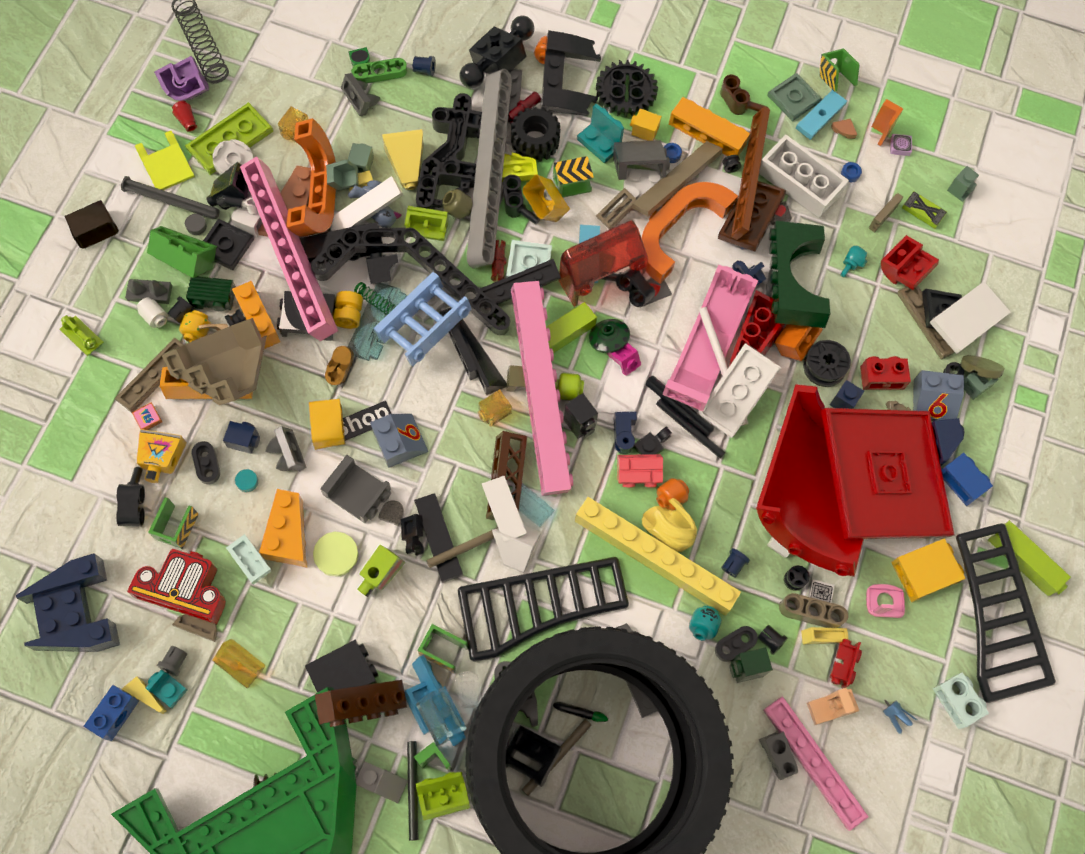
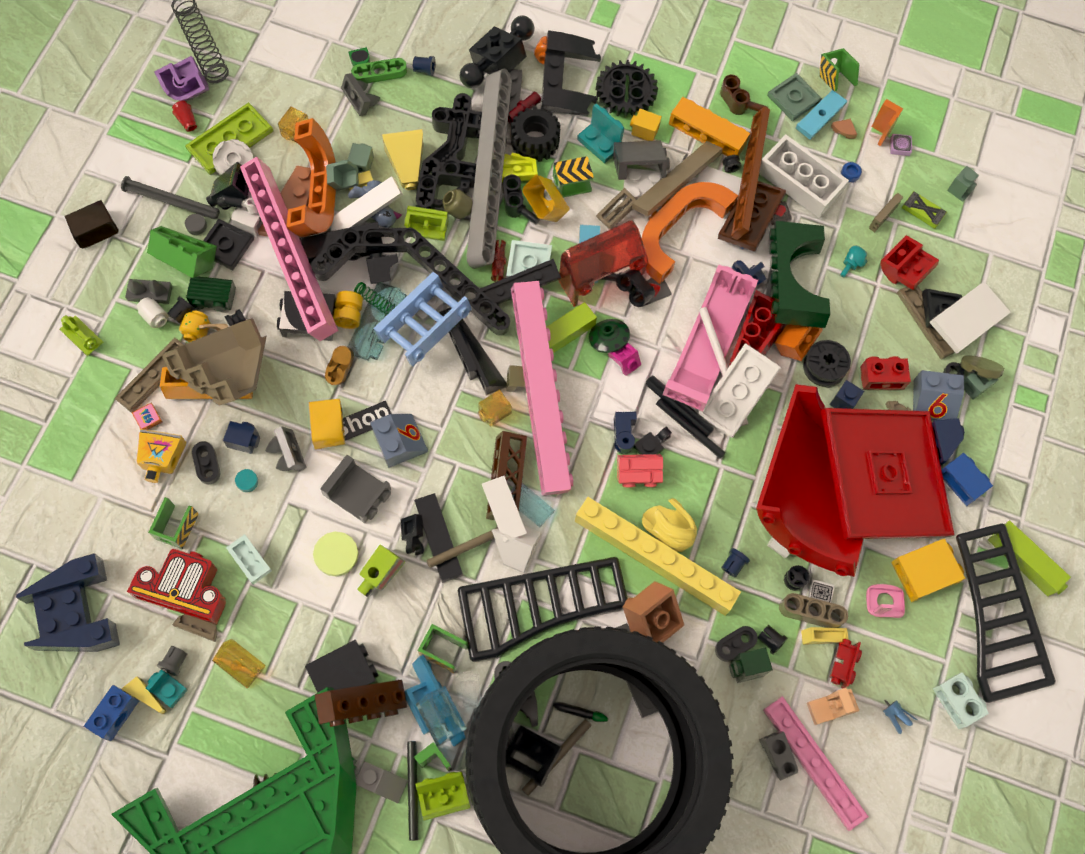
black beam [116,467,145,527] -> none
neon yellow flag [135,131,195,190] -> none
light orange brick [232,281,280,349] -> none
light orange wedge [259,489,307,568] -> none
clear smoke tile [378,500,404,526] -> none
lime head [555,373,584,401] -> none
black brick [563,393,598,439] -> none
orange head [656,478,689,511] -> none
blue tile [663,143,682,163] -> none
teal head [689,606,722,641] -> none
none -> nougat brick [622,581,684,643]

